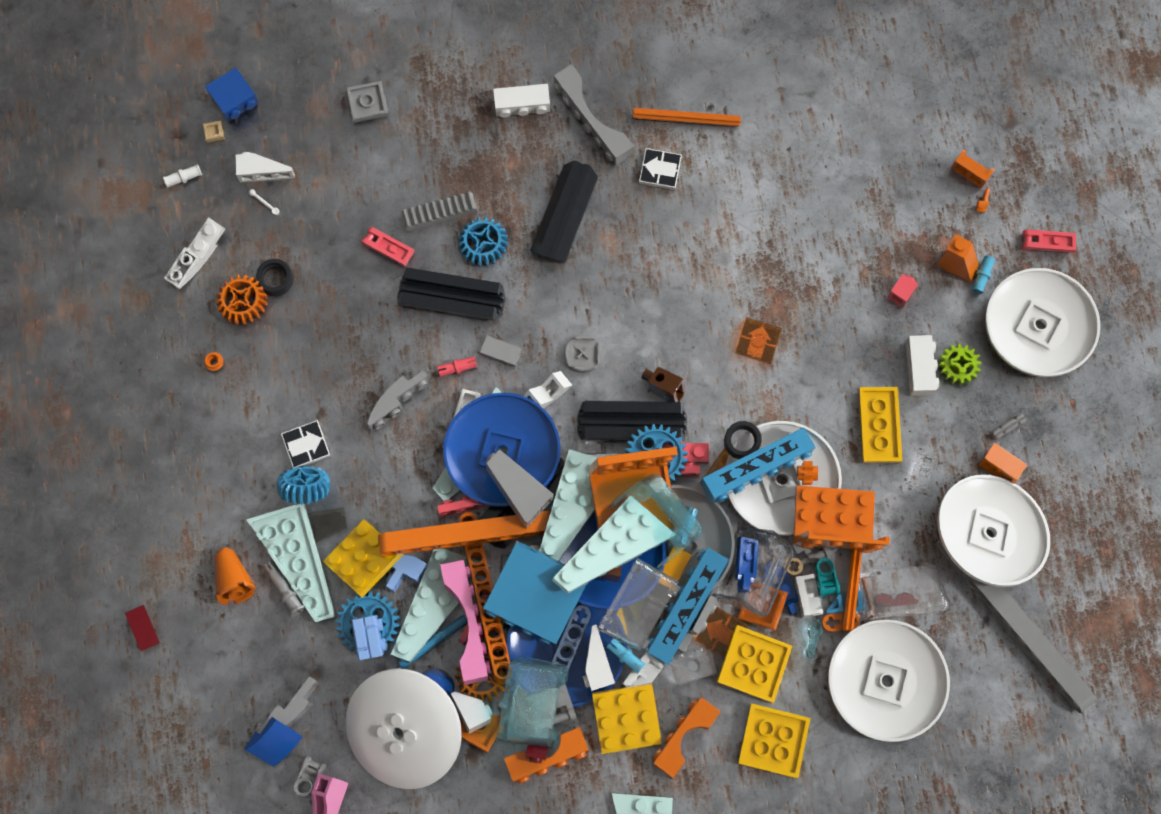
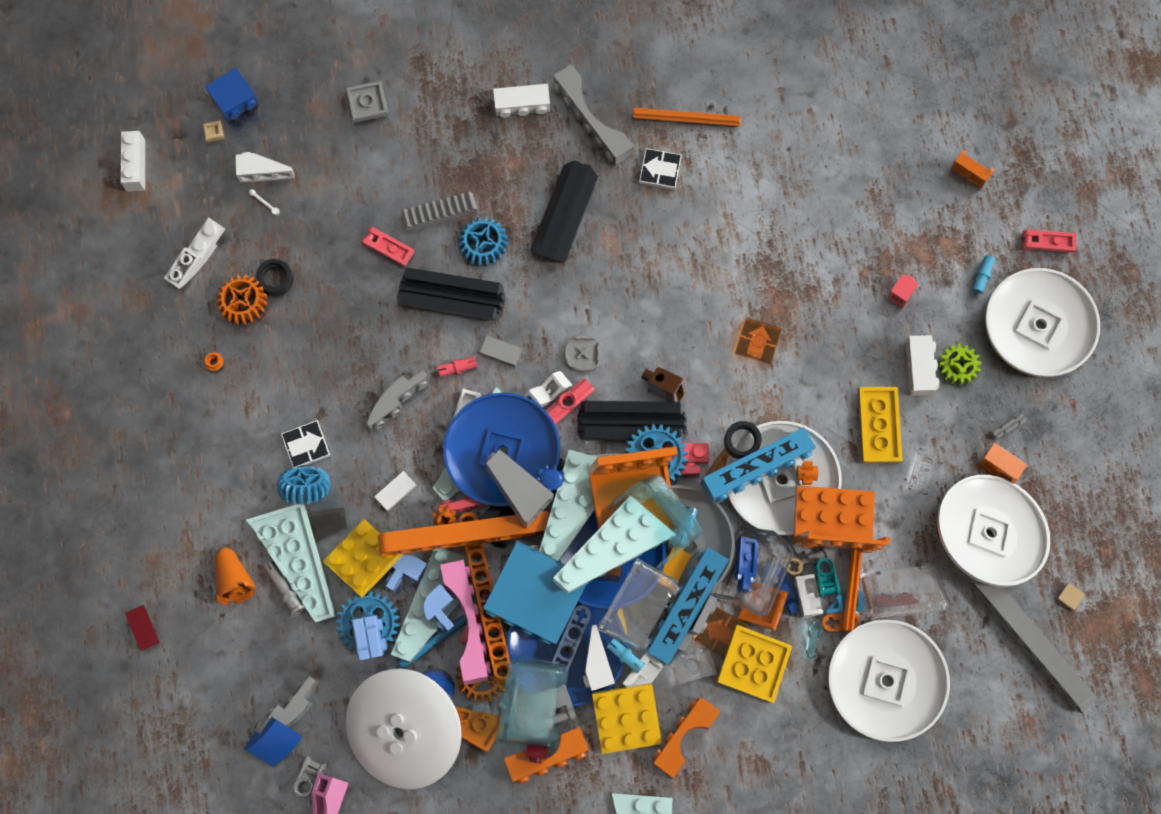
white pin [163,164,202,188] -> none
white slope [451,692,493,734] -> none
yellow plate [738,703,811,779] -> none
orange slope [937,234,979,283] -> none
orange hand [976,188,990,212] -> none
none -> white brick [121,131,145,192]
none -> white tile [374,471,417,512]
none -> light blue brick [424,584,455,632]
none -> orange gear [432,504,456,525]
none -> blue piece [535,465,564,492]
none -> coral piece [546,378,595,425]
none -> tan tile [1056,583,1085,611]

